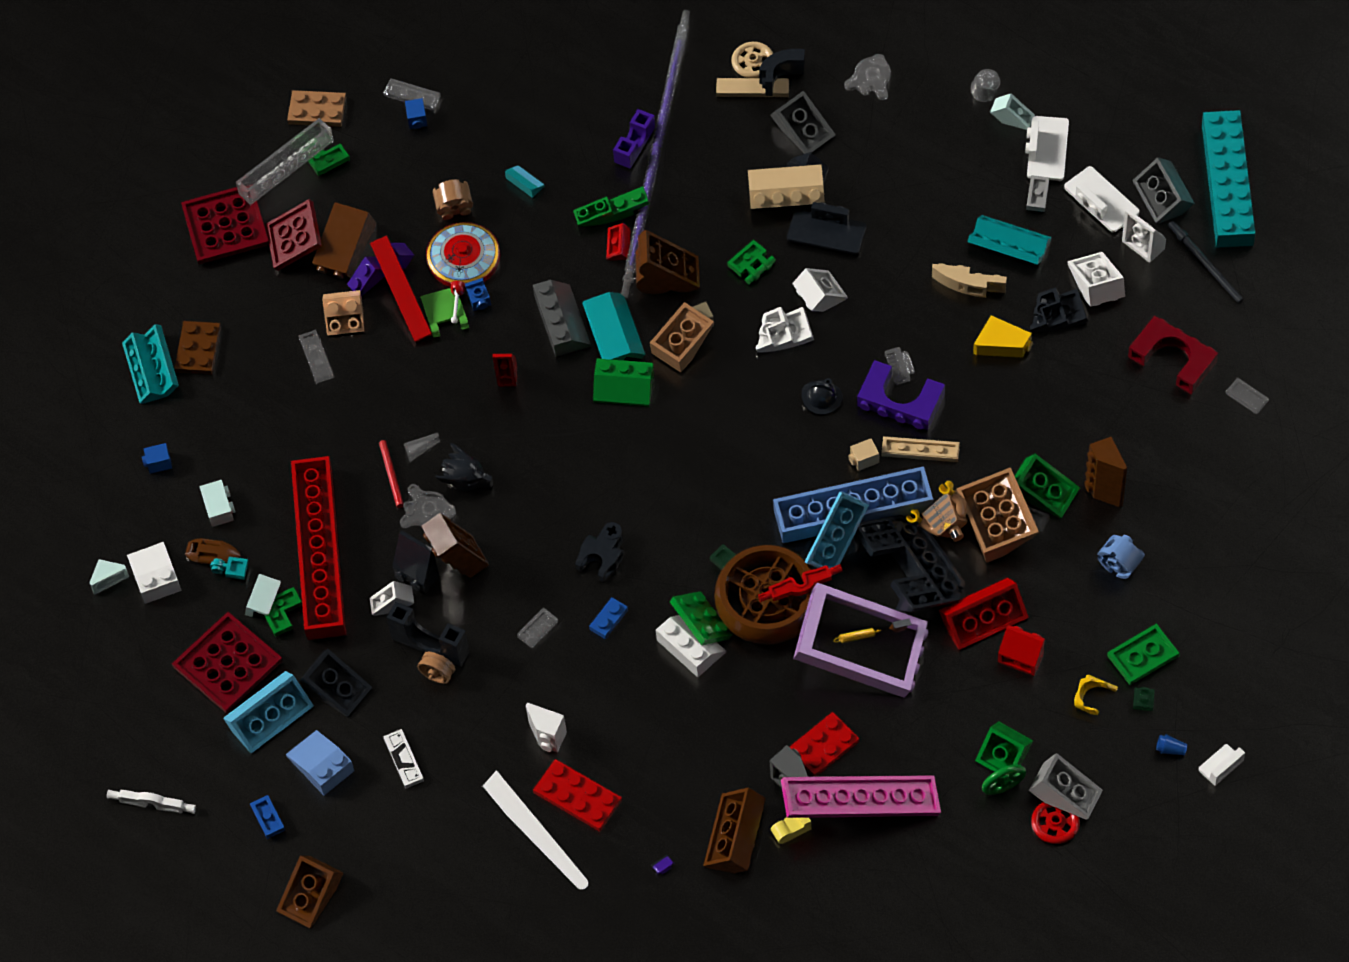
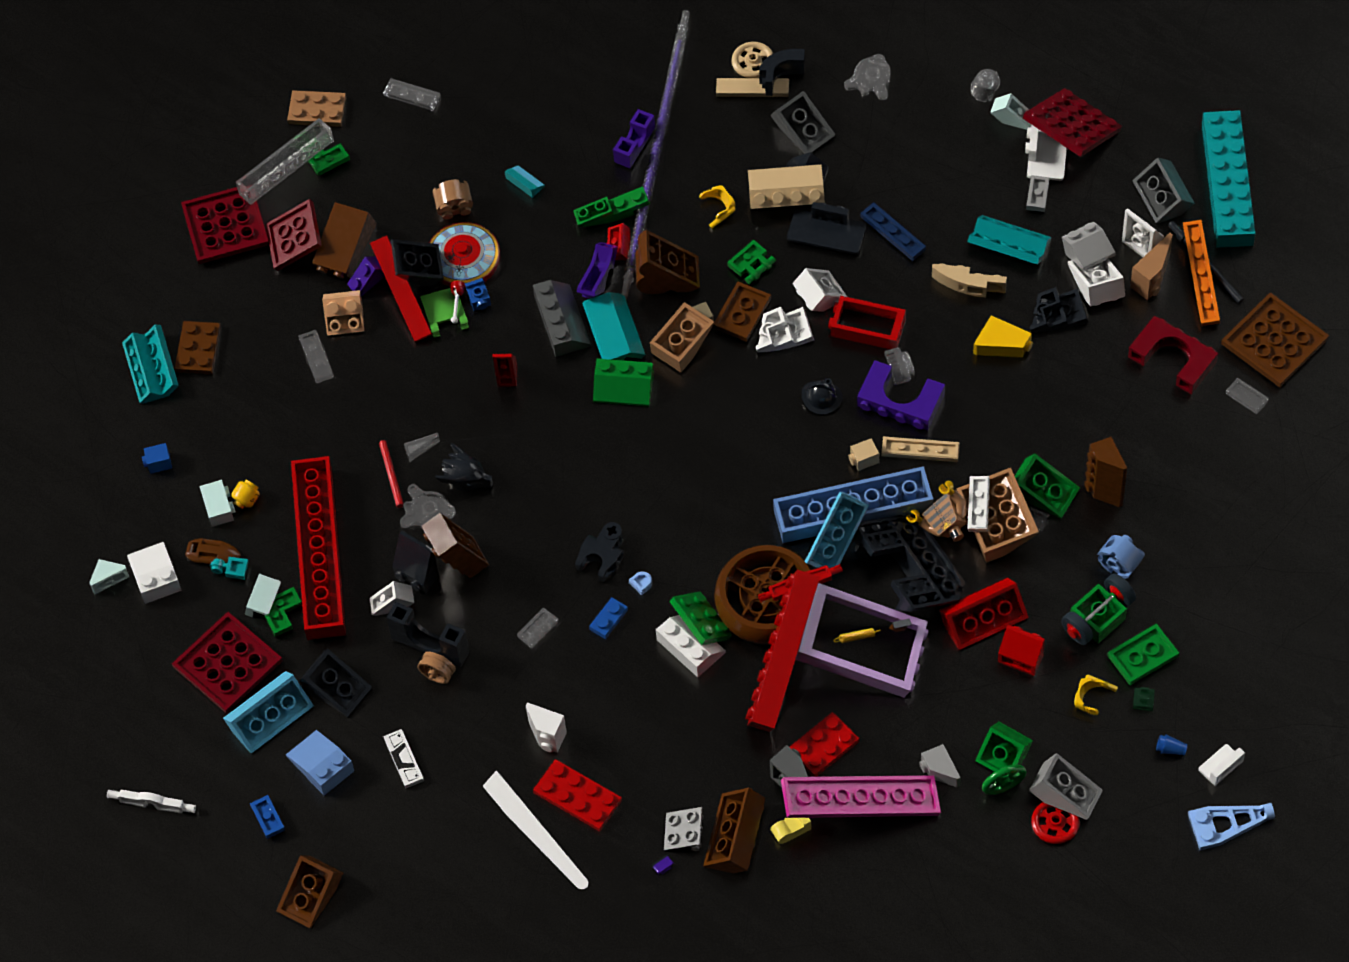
blue brick [405,98,427,129] -> none
clear green tile [710,544,736,570] -> none
white bracket [1064,166,1139,232] -> none
none -> yellow head [231,480,260,509]
none -> black slope [391,239,444,286]
none -> dark purple arch [577,242,618,298]
none -> light blue tile [629,572,652,595]
none -> light grey hinge [664,807,703,851]
none -> yellow helmet [699,185,736,229]
none -> reddish brown plate [713,282,771,342]
none -> red brick [745,570,820,732]
none -> red window [828,296,906,351]
none -> dark blue plate [861,202,926,261]
none -> light grey slope [919,744,960,787]
none -> white tile [968,476,990,532]
none -> dark red piece [1023,88,1122,157]
none -> brick [1061,574,1136,645]
none -> light grey slope [1062,222,1116,271]
none -> medium nougat slope [1130,233,1173,300]
none -> orange plate [1183,220,1220,326]
none -> light blue plate [1188,803,1275,850]
none -> reddish brown plate [1221,292,1329,387]

